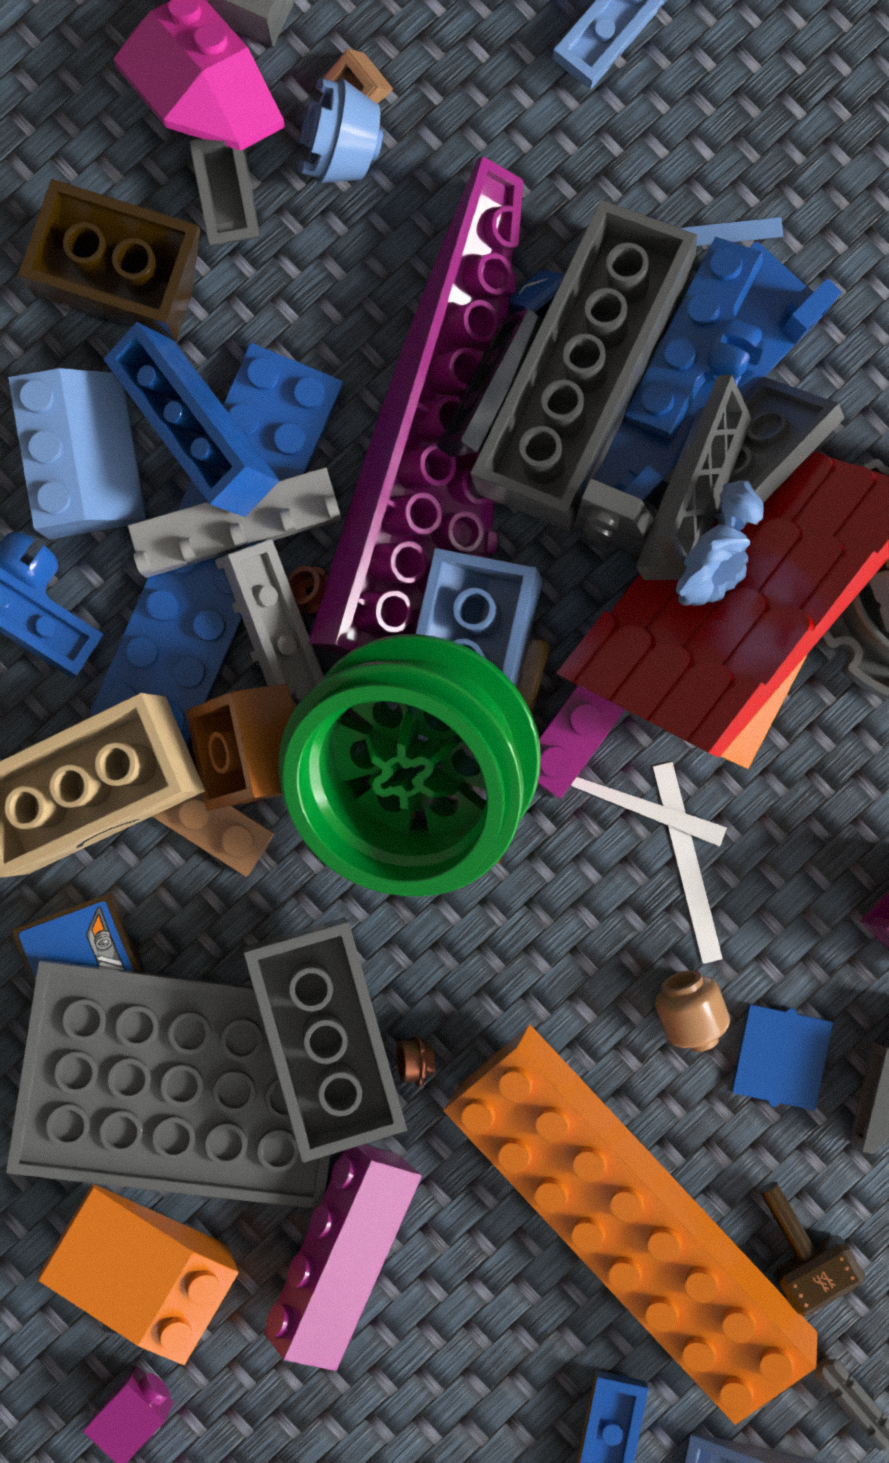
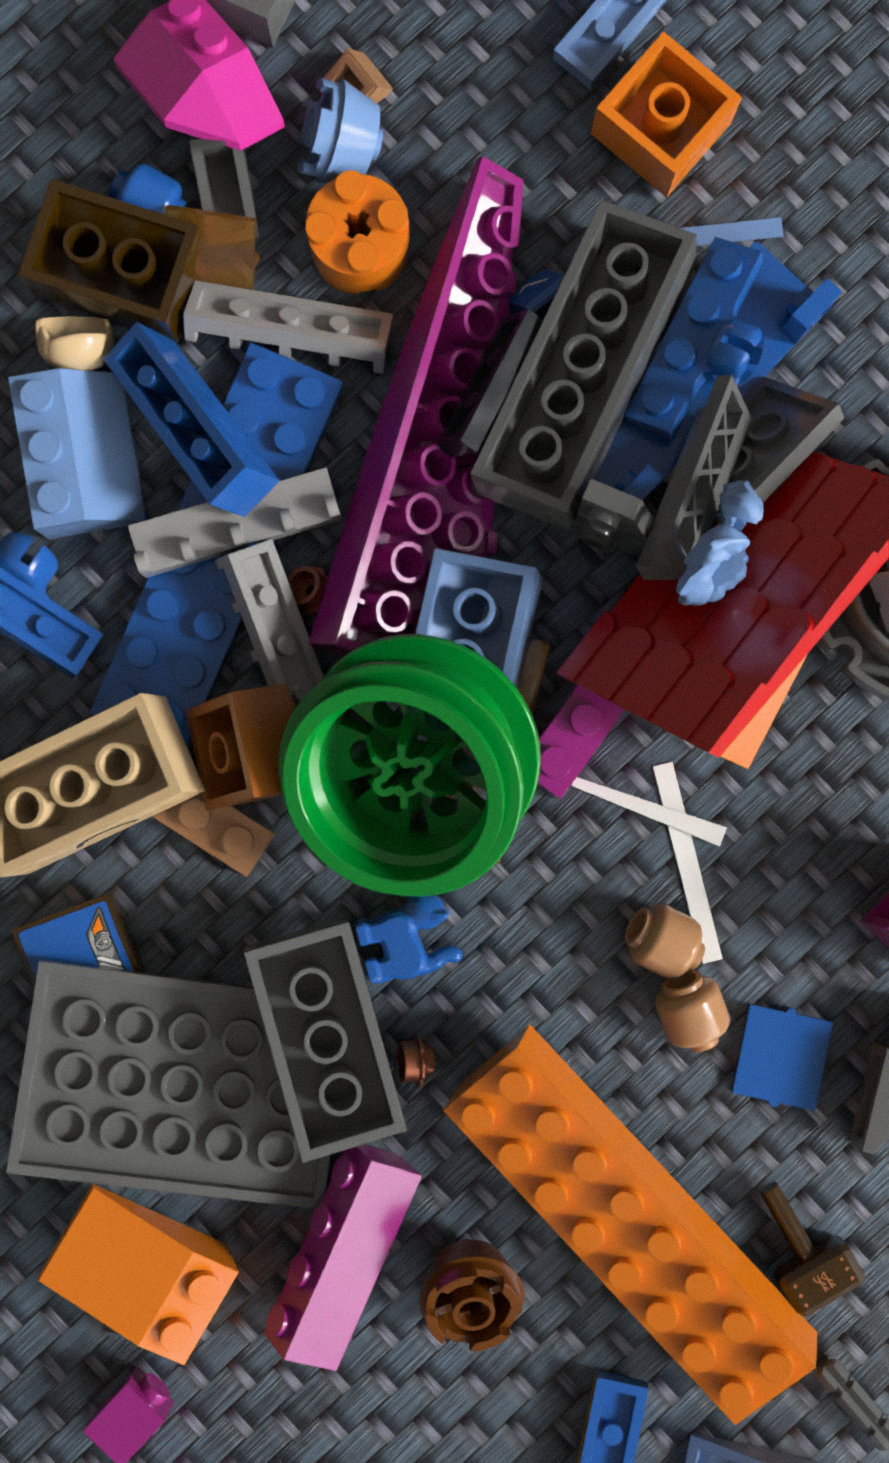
none -> tan hair [35,316,114,371]
none -> blue head [108,163,188,220]
none -> clear orange piece [165,205,260,290]
none -> light grey hinge [183,280,393,374]
none -> orange brick [306,170,410,294]
none -> blue animal [355,895,462,984]
none -> reddish brown cone [419,1239,525,1351]
none -> orange brick [591,31,742,198]
none -> medium nougat head [625,903,705,979]

